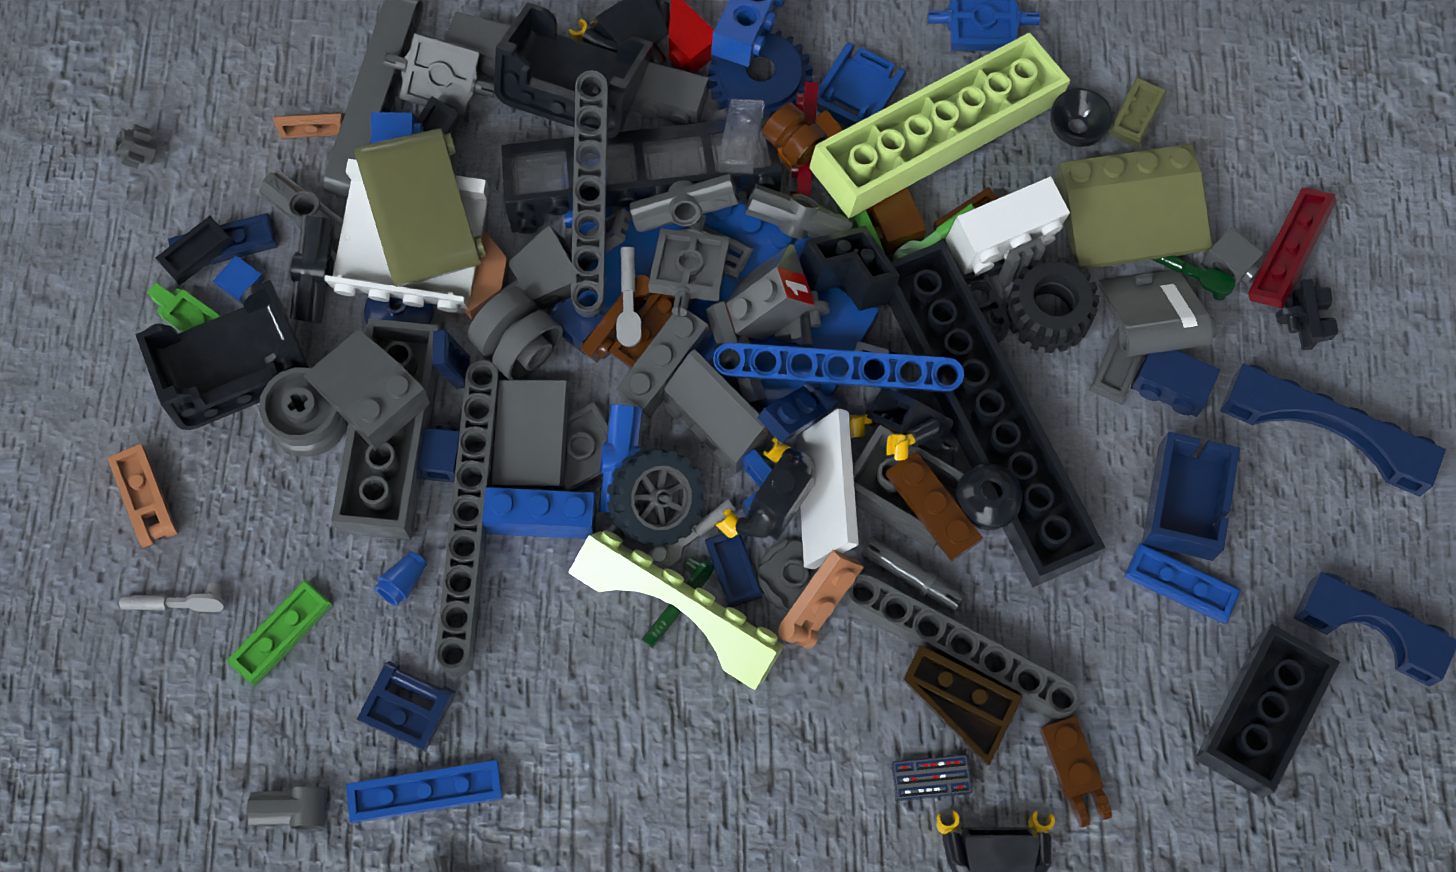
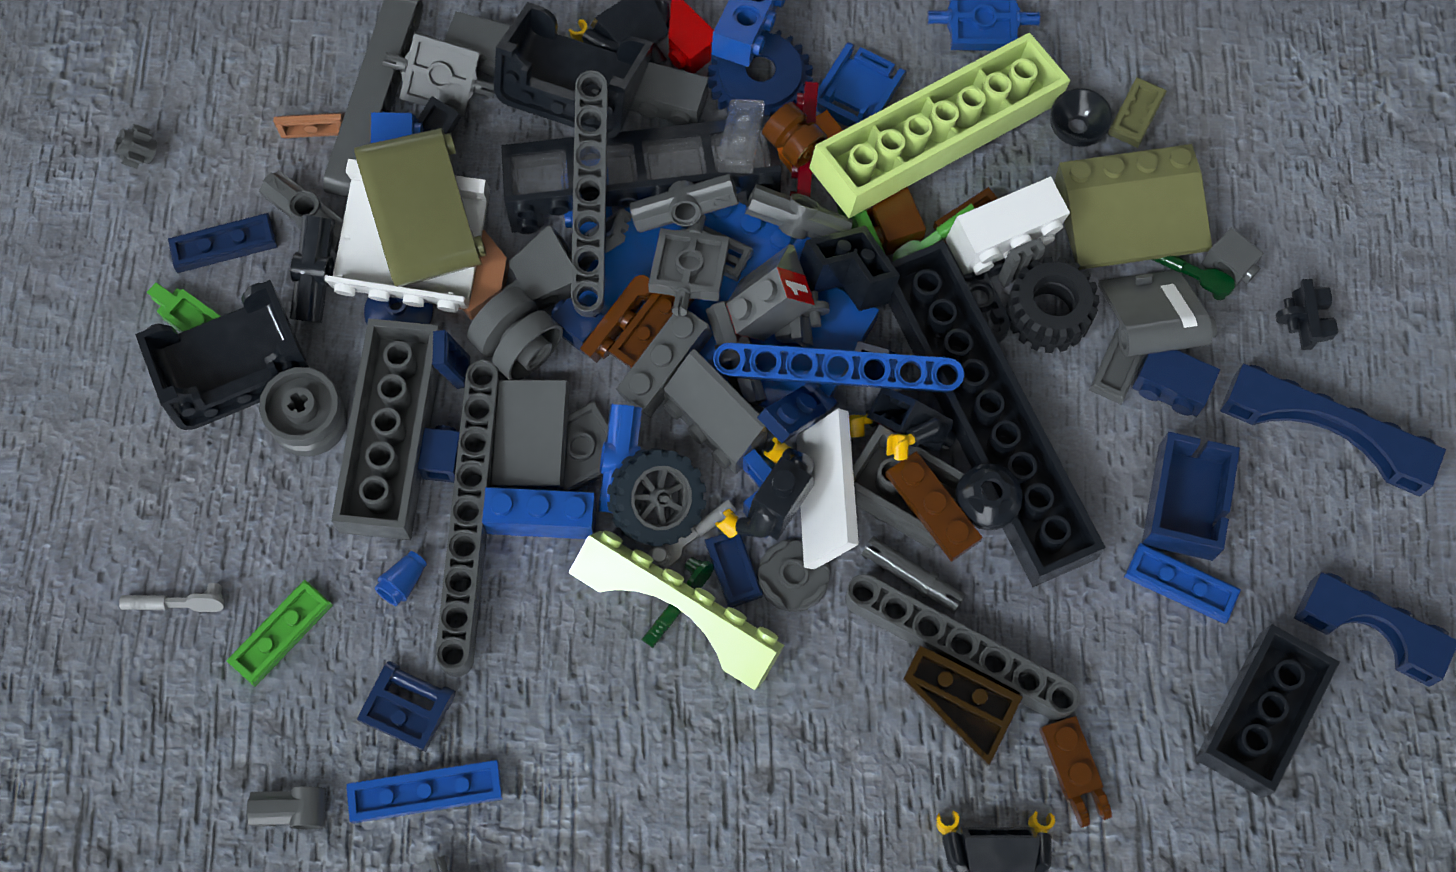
nougat plate [107,443,178,548] -> none
black tile [155,216,234,286] -> none
blue tile [213,255,264,304] -> none
dark grey slope [304,329,430,451] -> none
light grey piece [616,247,642,347] -> none
nougat plate [778,550,863,648] -> none
tile [891,755,972,802] -> none
dark red plate [1248,188,1336,309] -> none

